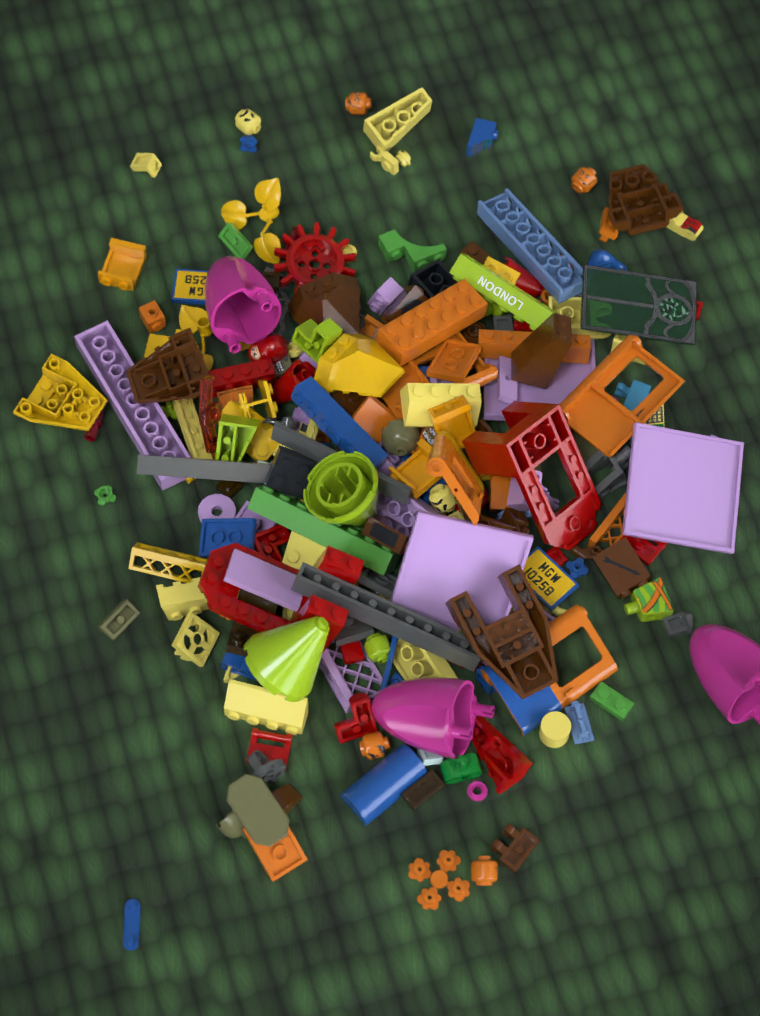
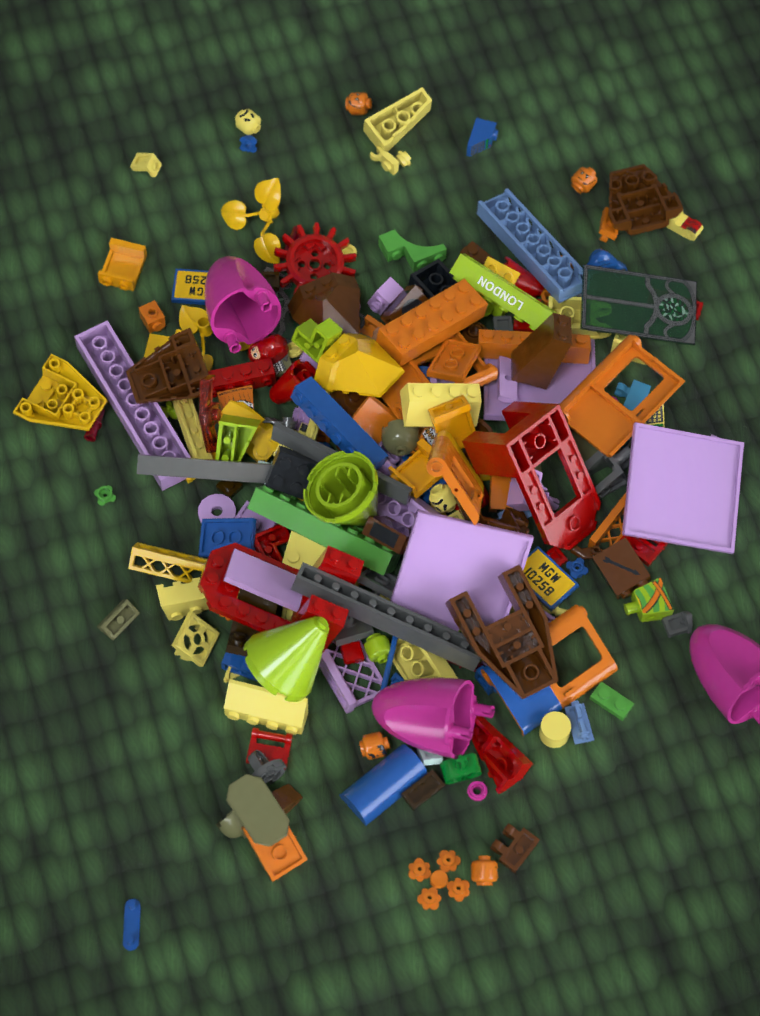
bright green plate [218,223,253,260] -> none
yellow plate [237,380,278,418] -> none
red brick [333,693,378,744] -> none

